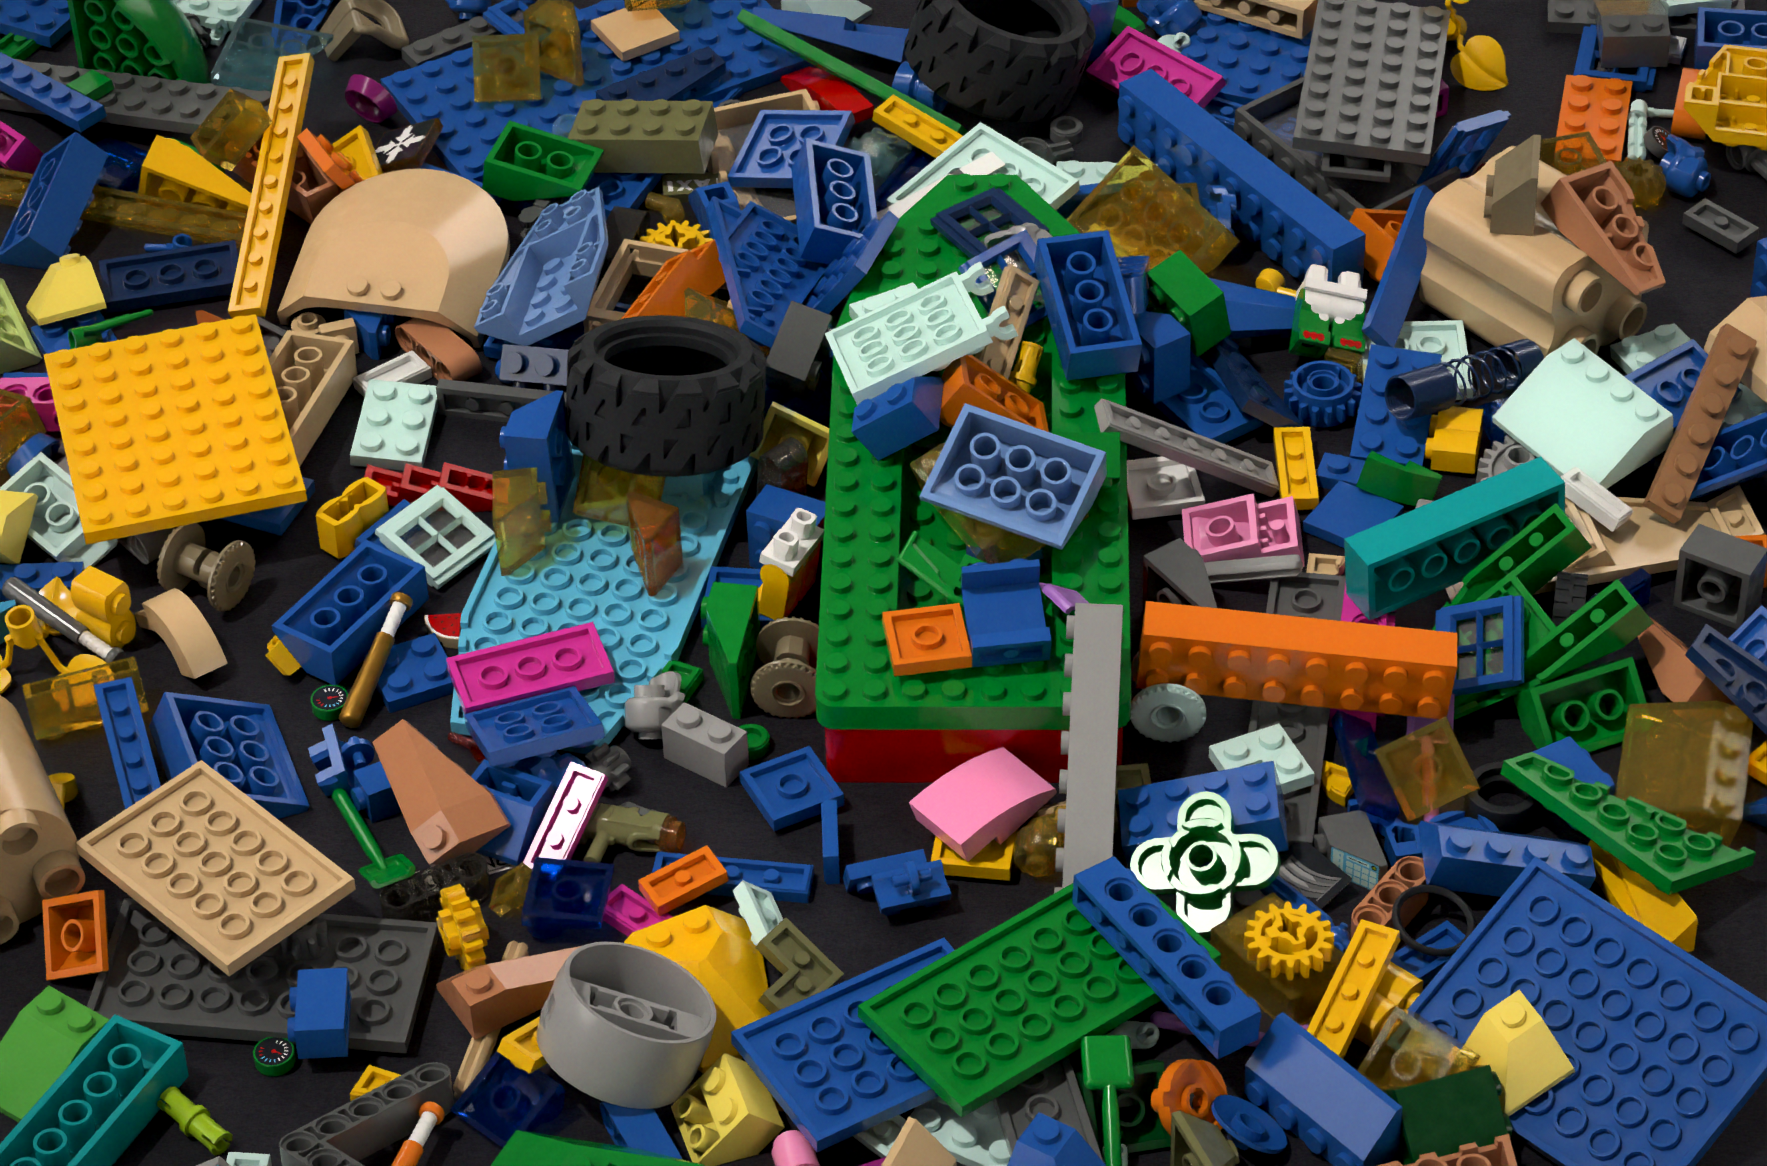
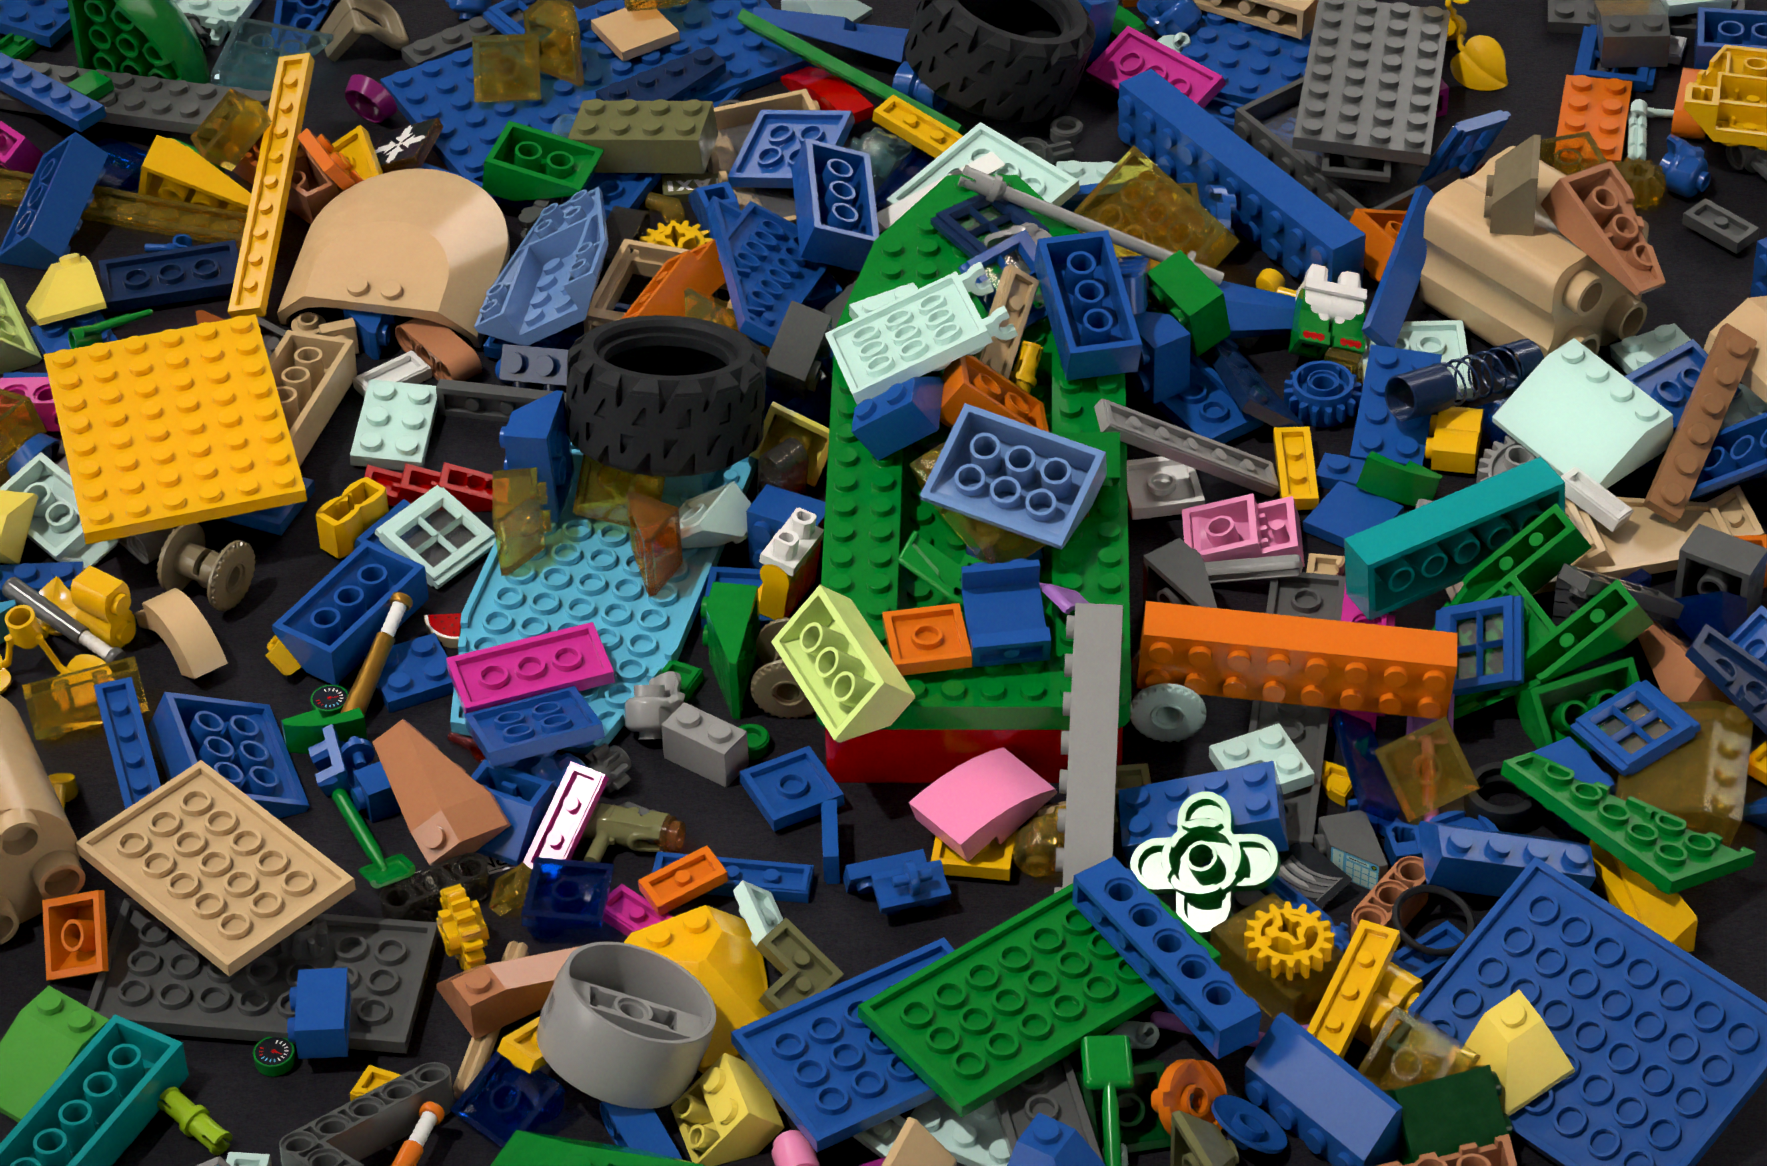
blue plate [804,211,899,314] -> none
dark grey tile [1643,126,1670,159] -> none
none -> green slope [281,707,367,754]
none -> light aqua slope [651,481,751,550]
none -> yellowish green slope [771,585,916,743]
none -> light grey bar [958,165,1224,286]
none -> dark grey plate [1558,563,1685,620]
none -> blue piece [1570,680,1701,777]
none -> clear blue slope [1671,591,1747,641]

